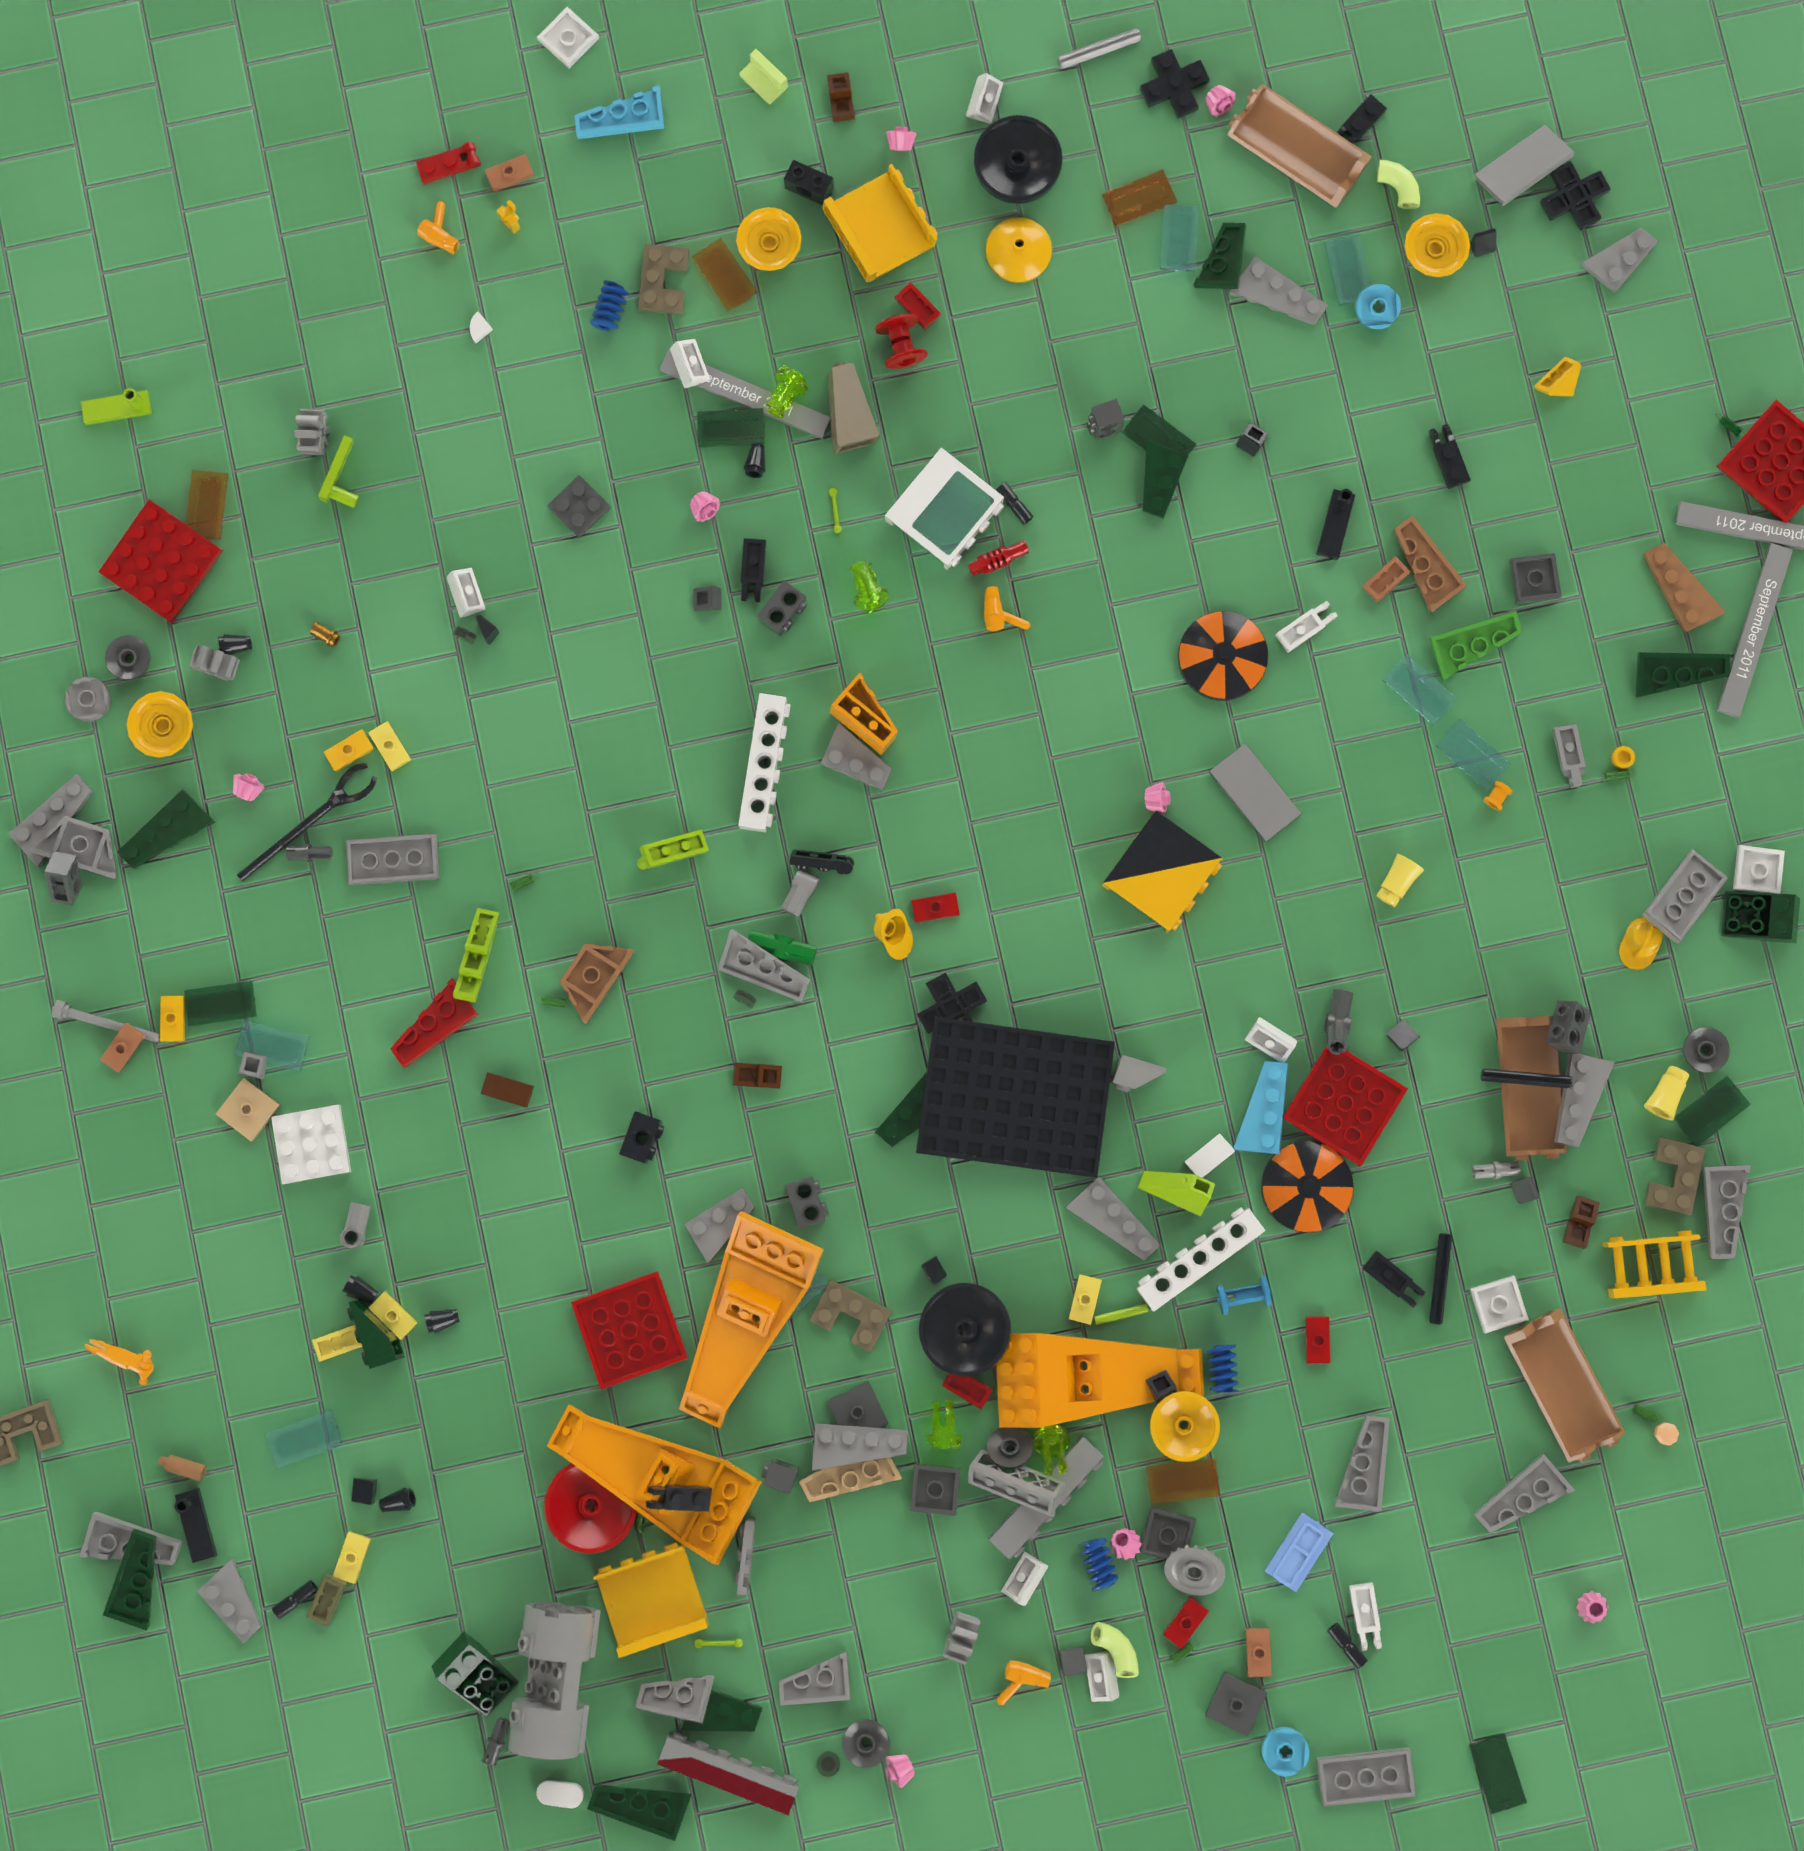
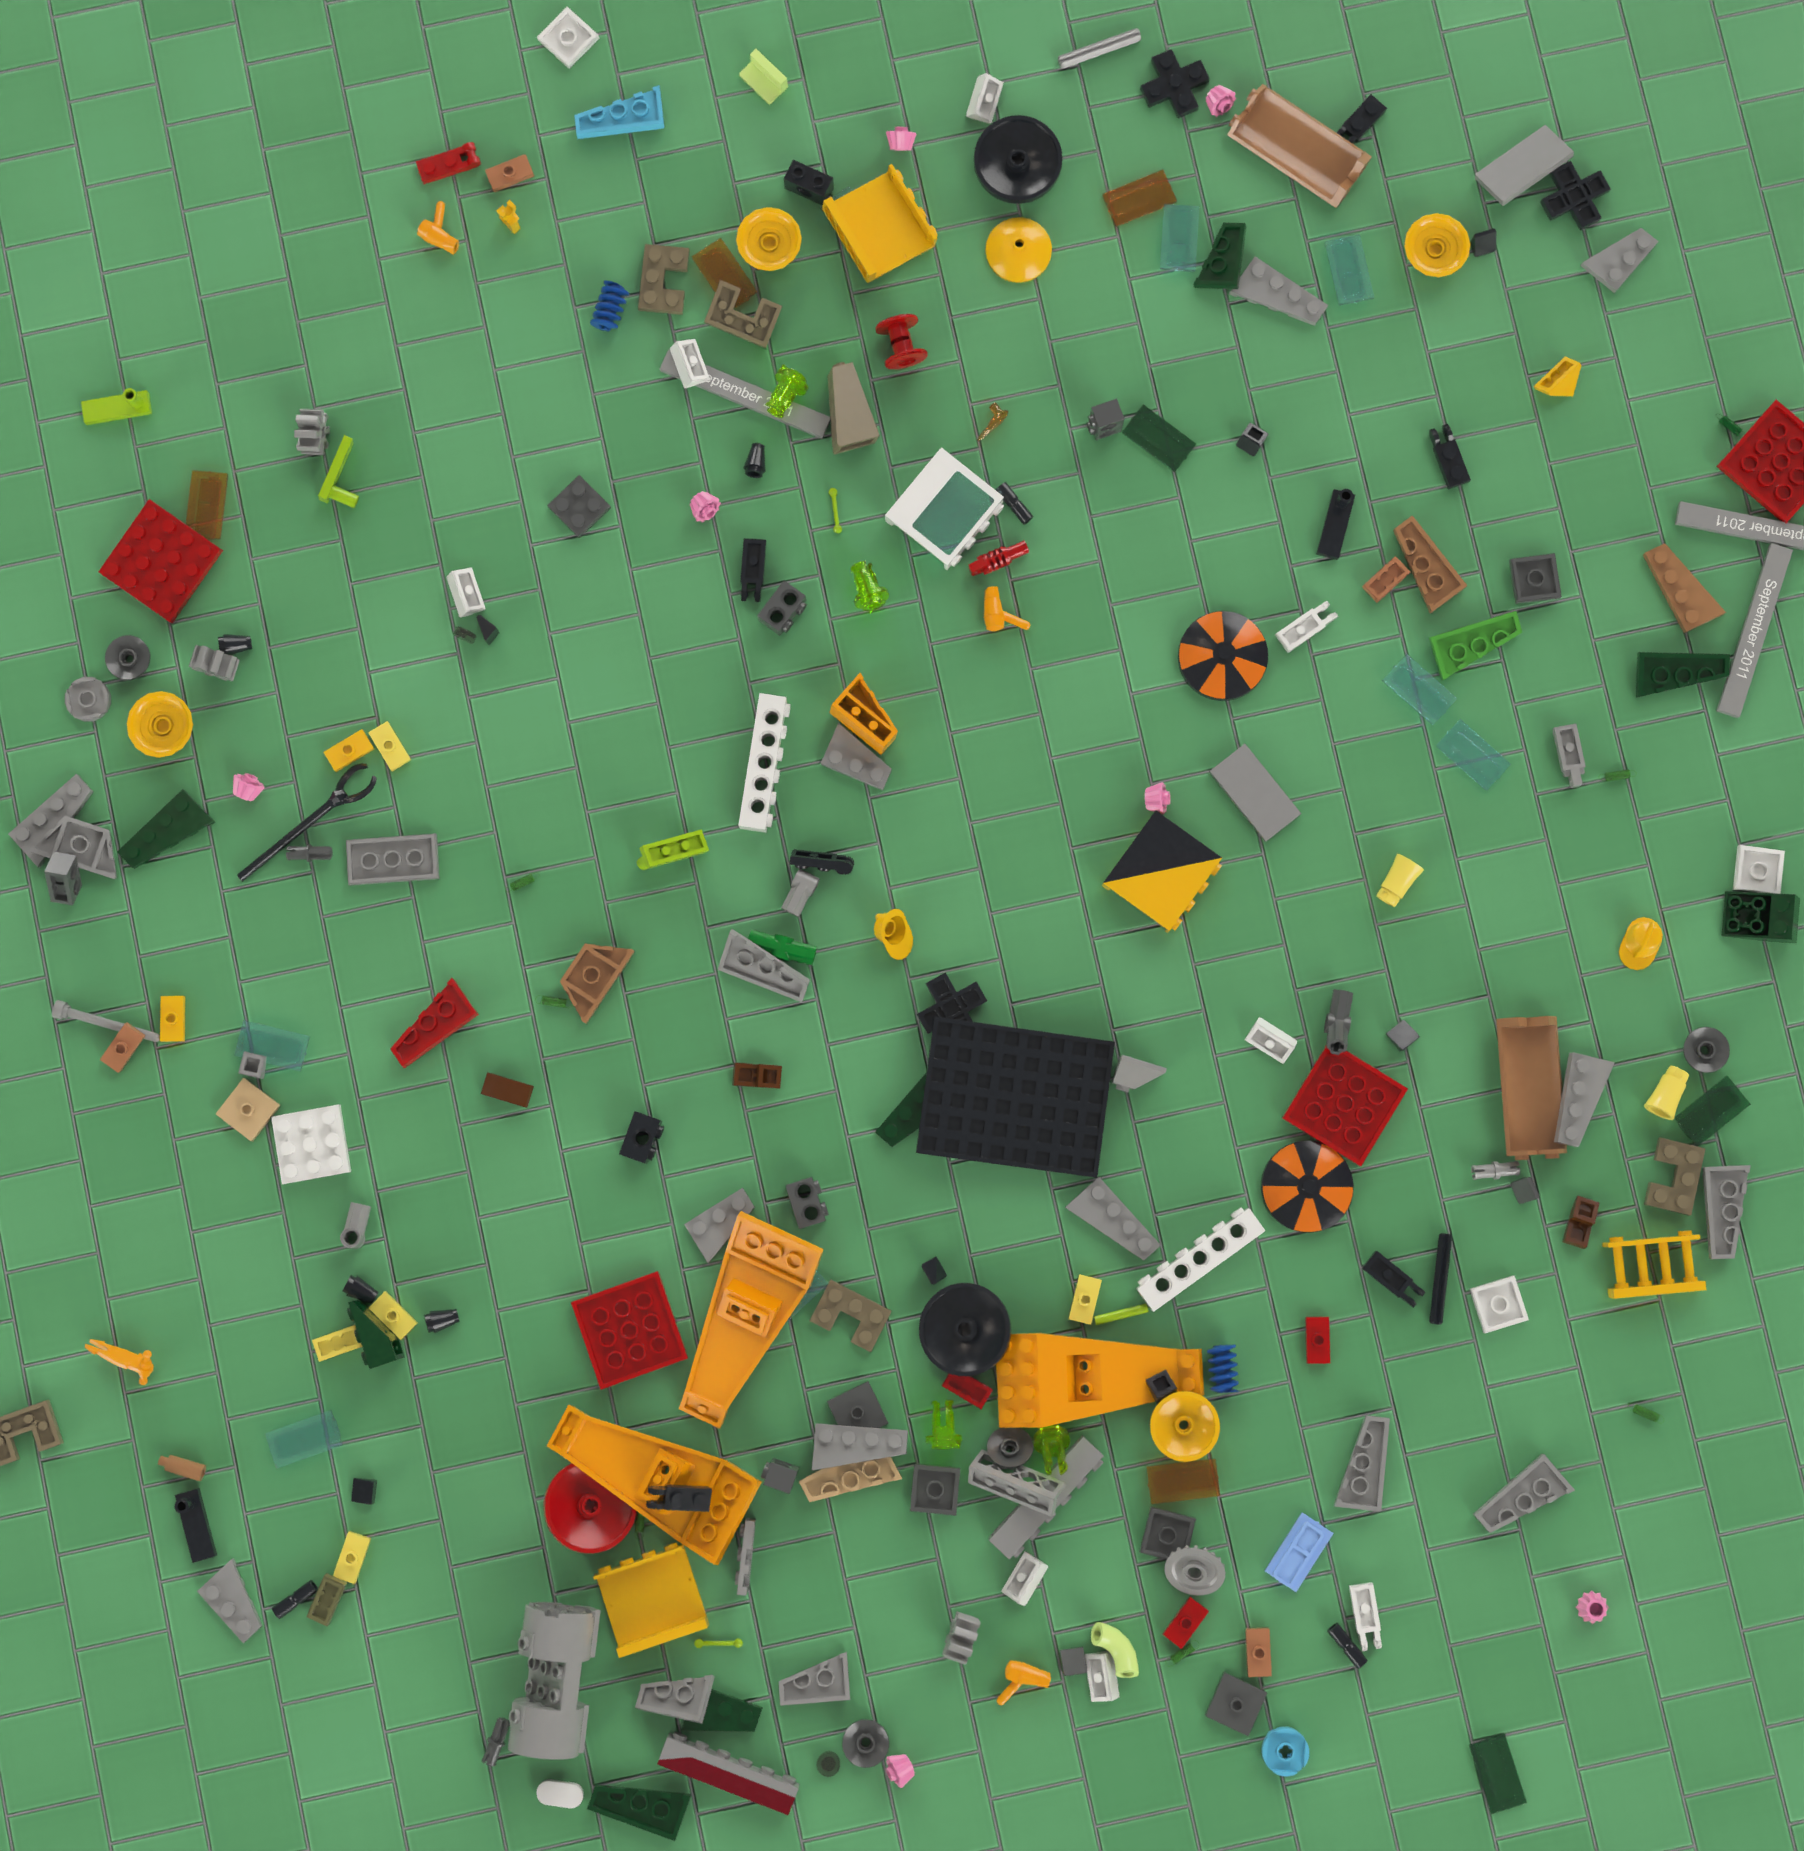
light grey wing [79,1512,182,1565] -> none
dark green wing [103,1529,157,1631] -> none
clear green piece [184,981,257,1027] -> none
pearl gold pin [310,622,341,647] -> none
black cone [379,1488,416,1512] -> none
dark green slope [432,1631,518,1717] -> none
lime slope [453,908,499,1003] -> none
white tile [470,312,493,343] -> none
dark grey slope [693,585,722,611] -> none
clear green piece [697,408,765,448] -> none
clear smoke tile [733,990,757,1008] -> none
reddish brown slope [827,72,855,122] -> none
red plate [895,282,941,330] -> none
red plate [911,892,960,923] -> none
blue piece [1078,1538,1119,1591] -> none
bright pink piece [1110,1528,1142,1561] -> none
lime slope [1138,1171,1215,1216] -> none
dark green wing [1143,440,1188,519] -> none
white slope [1184,1134,1235,1178] -> none
dark azure hose [1216,1276,1272,1315] -> none
medium azure wing [1233,1061,1288,1155] -> none
light grey tile [1316,1747,1416,1807] -> none
medium azure plate [1355,284,1401,329] -> none
yellowish green cylinder [1377,160,1420,209] -> none
black axle [1481,1069,1572,1088] -> none
light orange bush [1483,781,1513,811] -> none
medium nougat cylinder [1504,1308,1625,1463] -> none
dark grey brick [1546,1001,1591,1054] -> none
yellow tile [1611,746,1635,769] -> none
light grey tile [1642,849,1728,944] -> none
light nougat tile [1654,1422,1679,1446] -> none
none -> dark tan plate [704,280,782,349]
none -> clear orange bar [977,402,1008,441]

